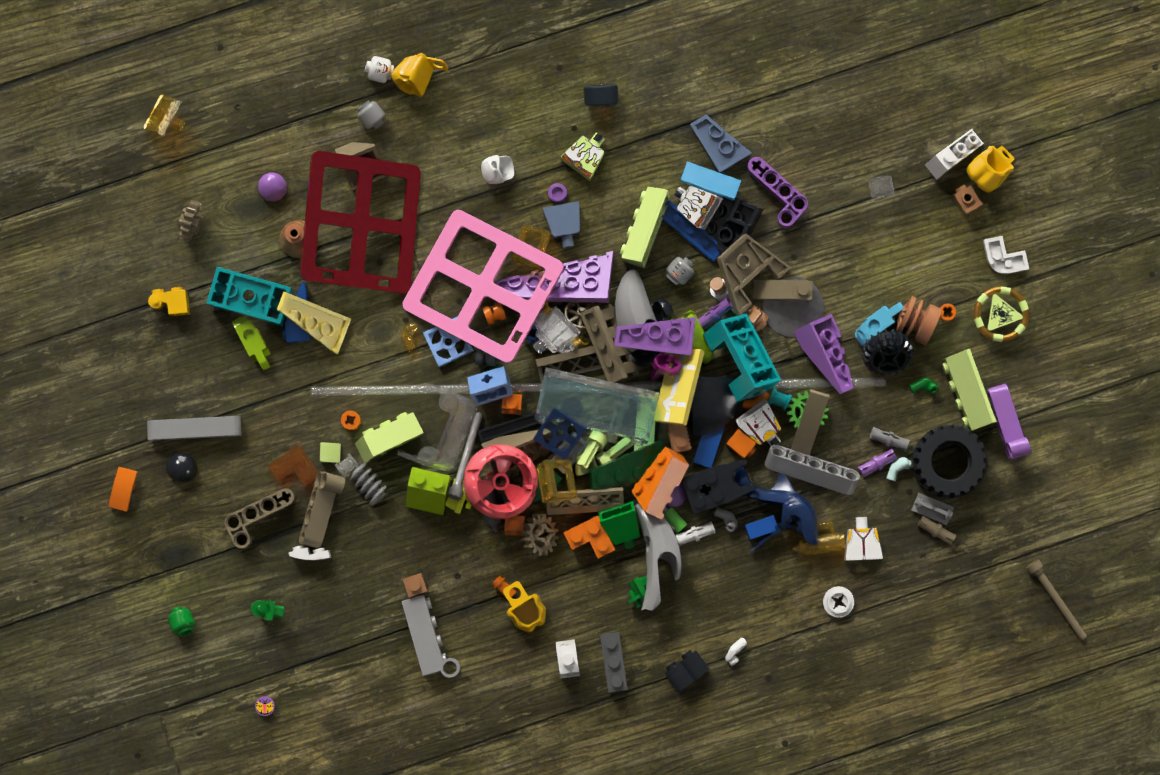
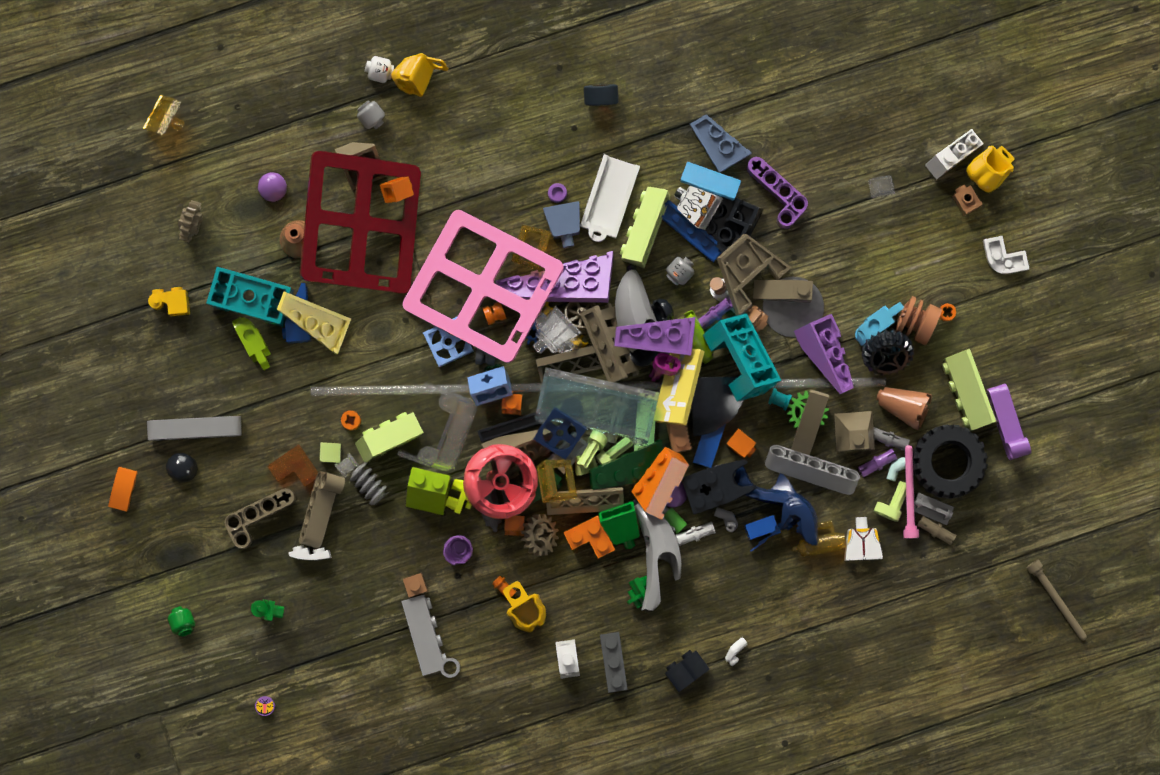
clear yellow arm [401,322,418,352] -> none
light grey piece [447,412,482,500] -> none
white helmet [481,155,514,184] -> none
torso [561,133,605,181] -> none
white torso [736,399,781,446] -> none
orange arm [743,392,770,409] -> none
white gear [823,586,854,617] -> none
green arm [909,377,939,394] -> none
piece [973,286,1029,342] -> none
none -> orange brick [380,177,414,203]
none -> medium lavender hair [443,535,473,565]
none -> white piece [580,154,640,242]
none -> dark tan slope [834,411,875,452]
none -> yellowish green piece [874,481,906,522]
none -> nougat cone [876,387,932,430]
none -> bright pink piece [903,445,919,538]

